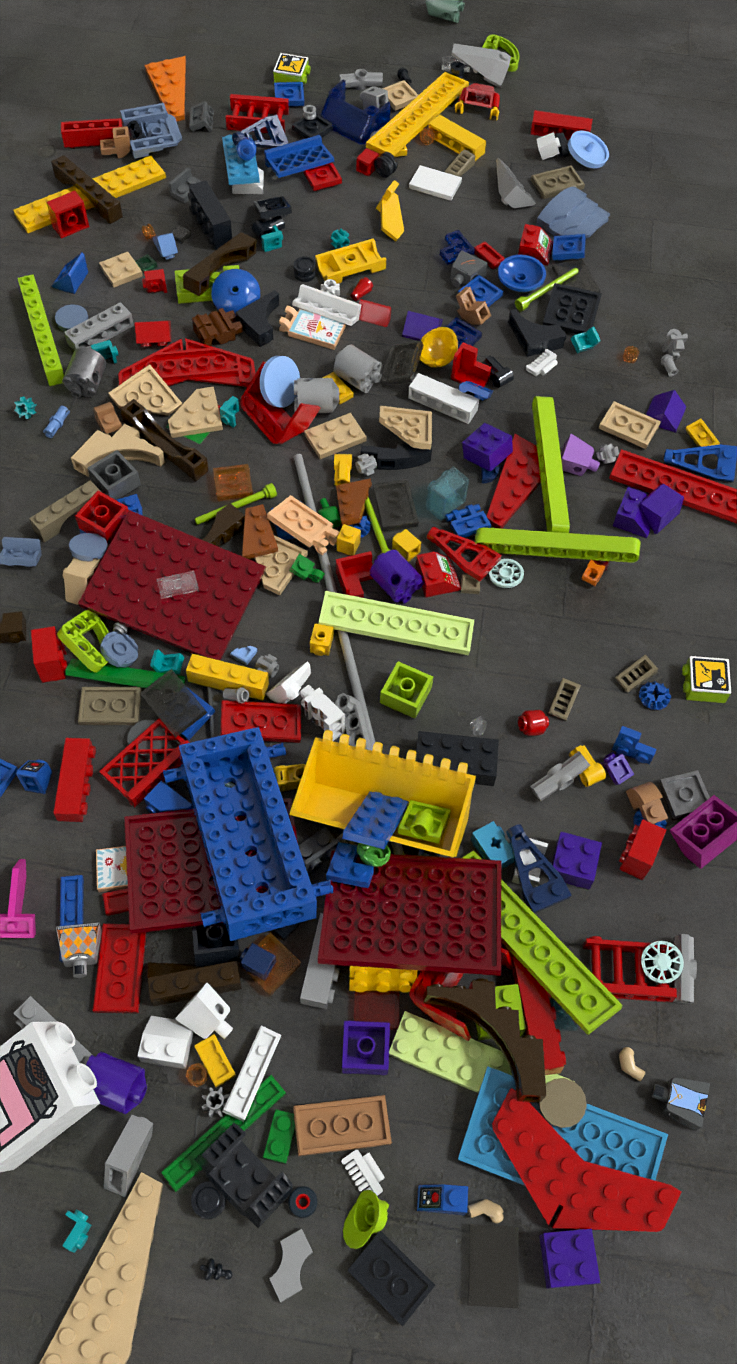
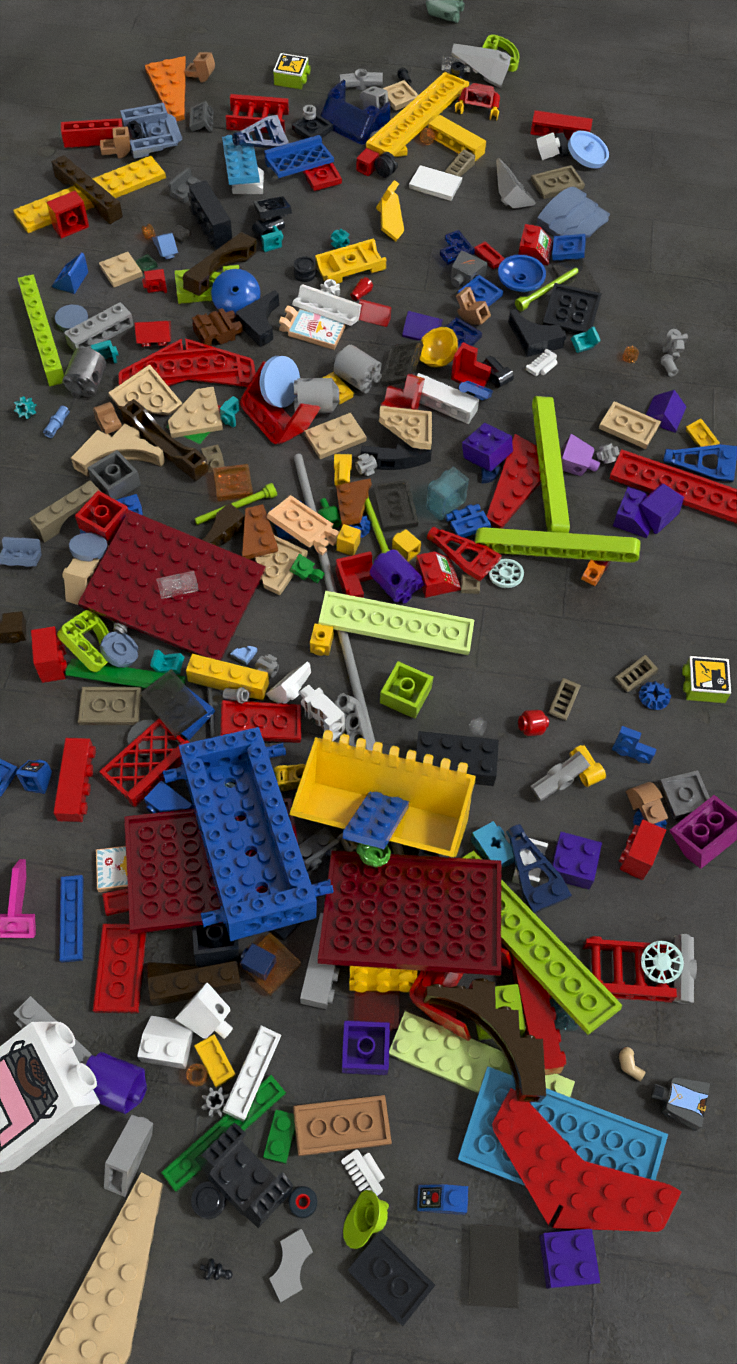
torso [56,923,102,978] -> none
teal bracket [63,1209,92,1253] -> none
blue head [236,137,257,160] -> none
blue plate [274,82,304,107] -> none
blue plate [326,842,374,888] -> none
lime plate [398,800,451,844] -> none
tan arm [467,1199,504,1223] -> none
dark tan tile [539,1078,587,1128] -> none
dark purple bracket [600,753,634,785] -> none
none -> medium nougat brick [185,52,215,82]
none -> dark tan bracket [201,444,225,472]
none -> red panel [381,374,425,410]

